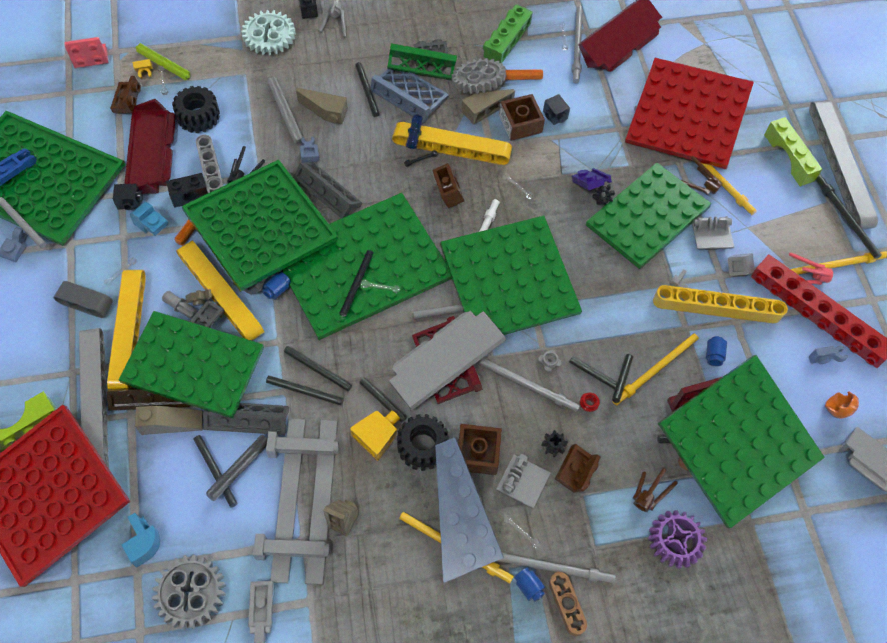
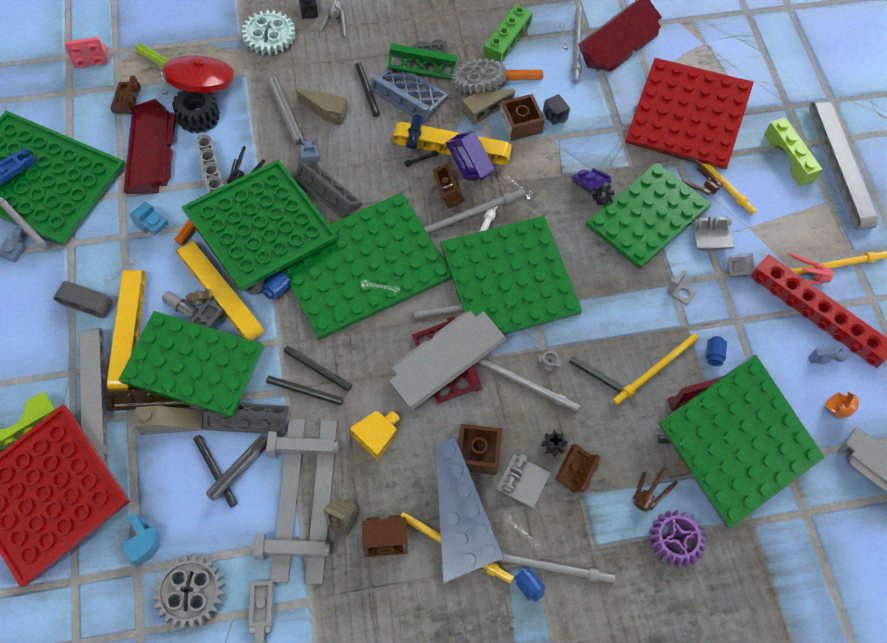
black brick [113,184,143,210] -> none
yellow tile [132,59,153,79] -> none
black brick [166,173,208,208] -> none
black bar [339,250,374,317] -> none
pearl dark grey bar [360,378,407,423] -> none
black tyre [397,414,449,471] -> none
medium nougat beam [549,572,587,636] -> none
red plate [580,392,600,412] -> none
pearl dark grey bar [612,354,633,403] -> none
yellow beam [653,285,788,323] -> none
pearl dark grey bar [816,176,882,259] -> none
none -> red dish [163,55,233,93]
none -> reddish brown brick [362,515,408,557]
none -> light grey bar [424,188,526,233]
none -> window [445,131,494,180]

